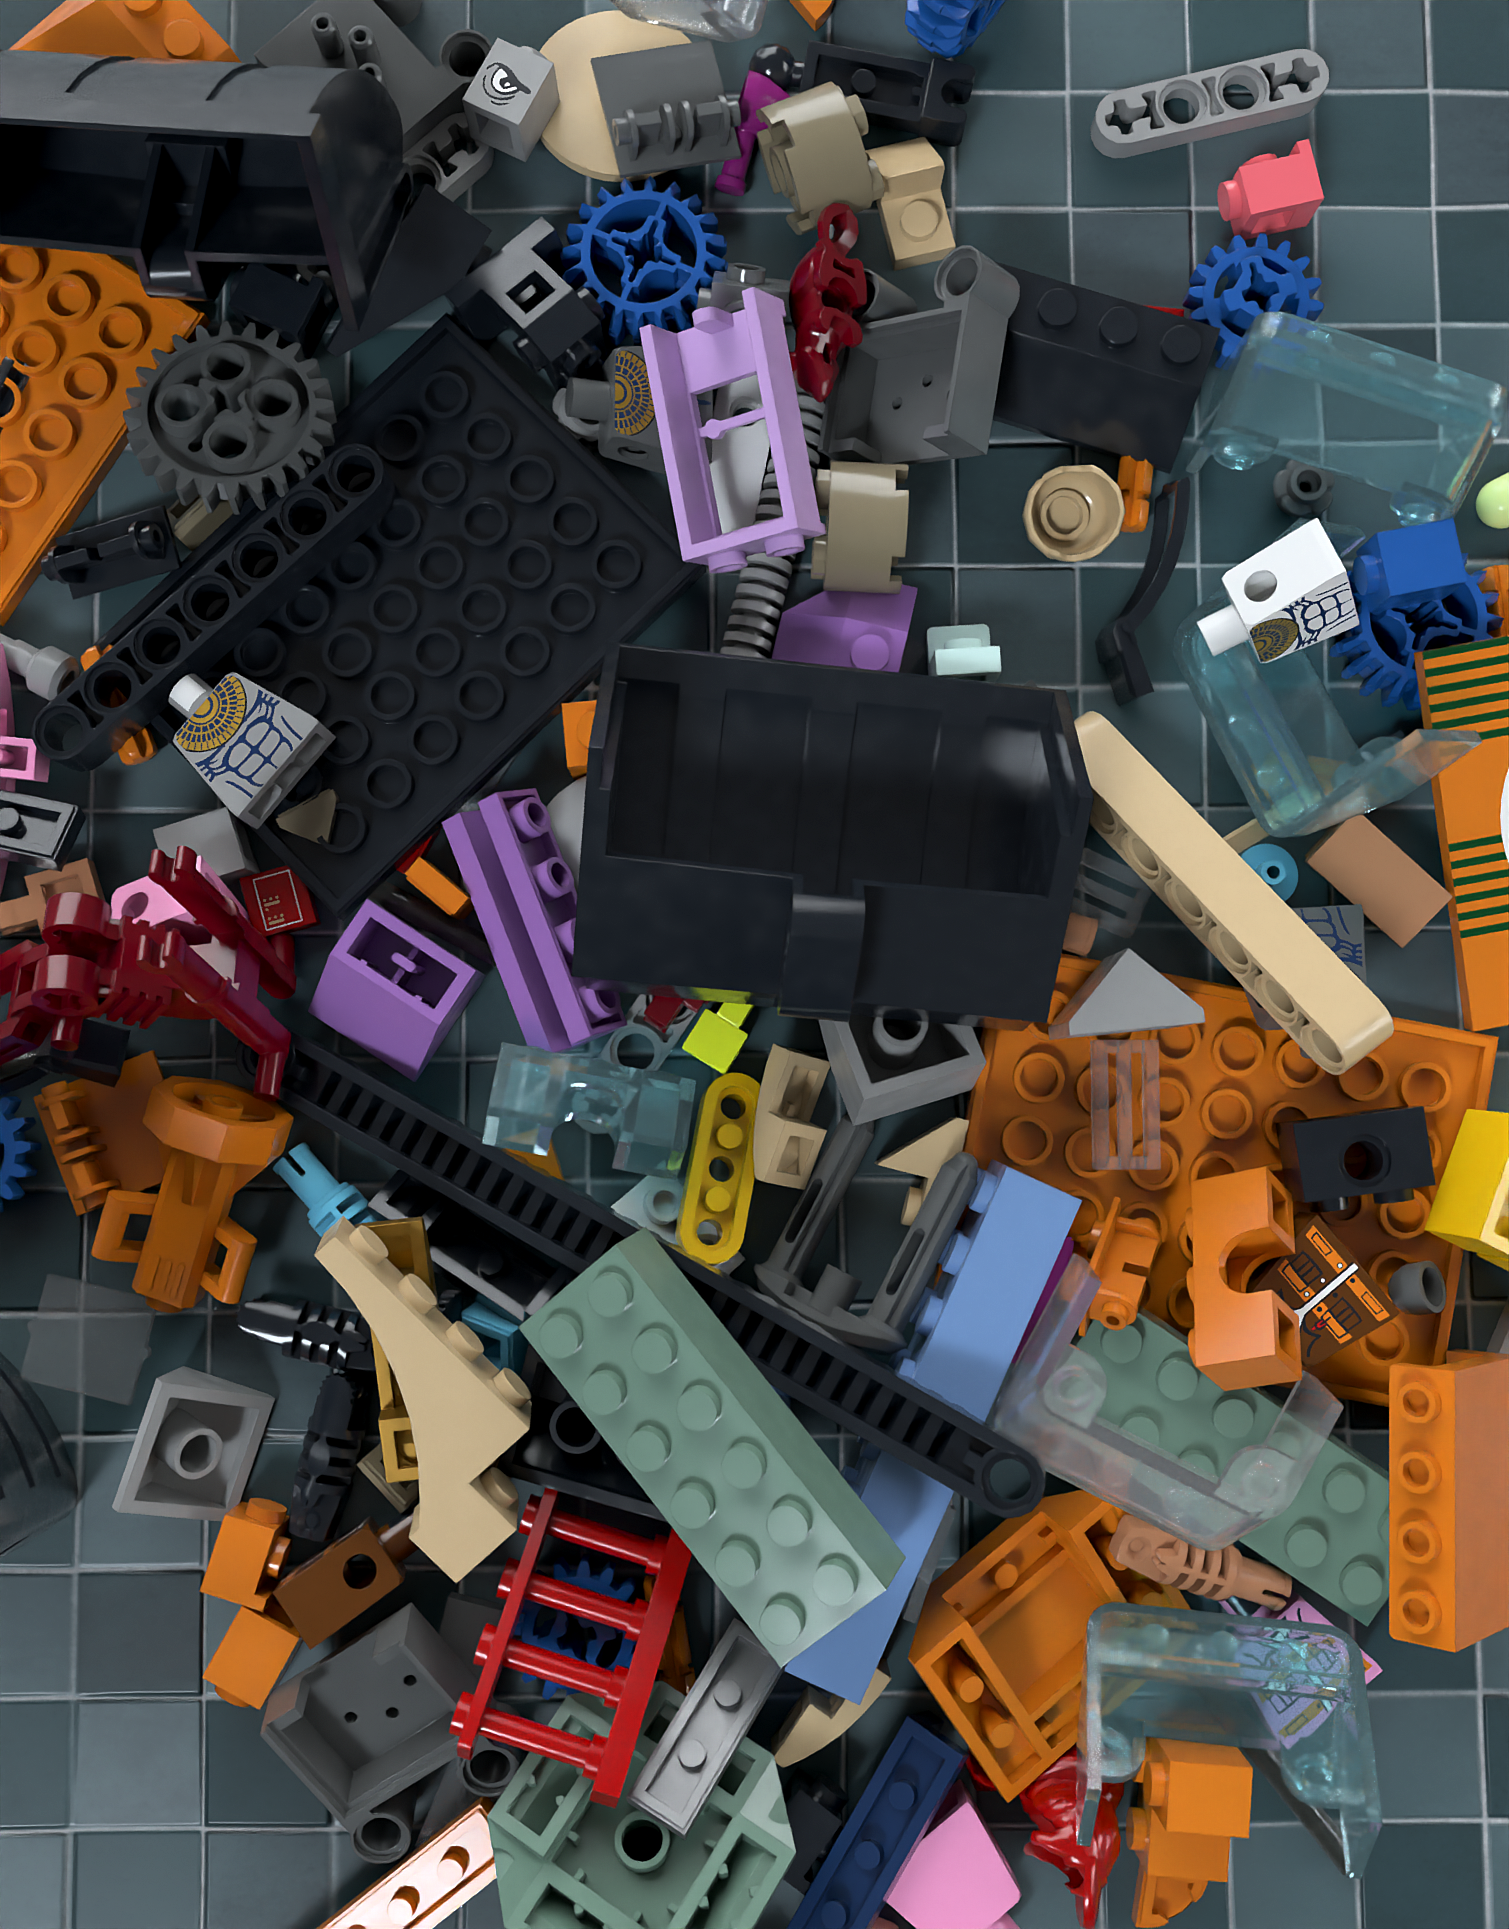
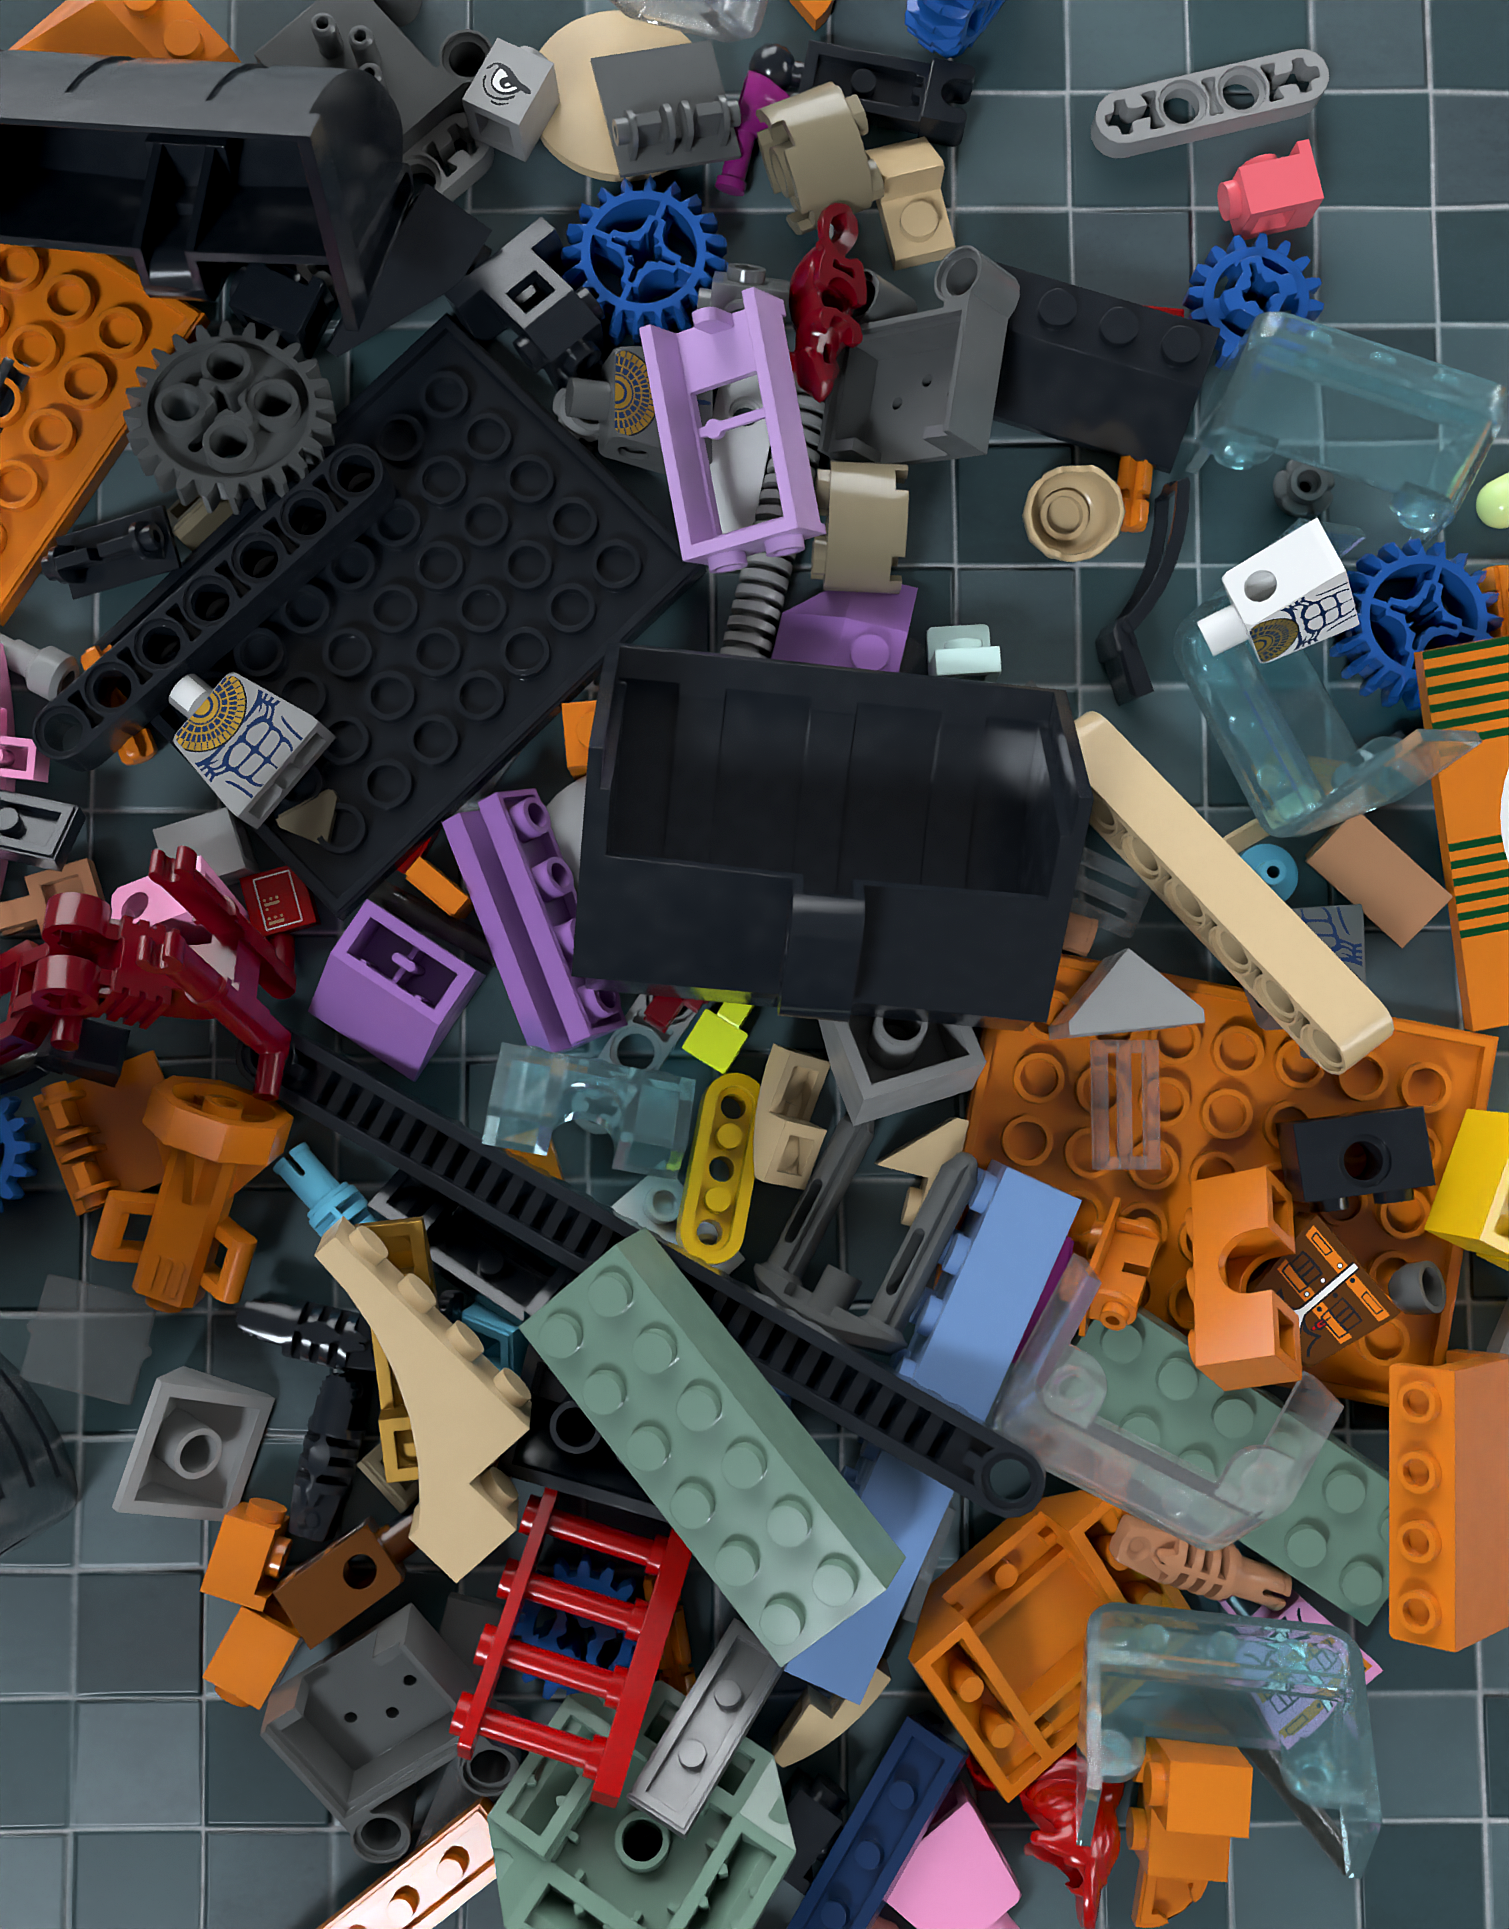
blue brick [1353,518,1468,613] -> none

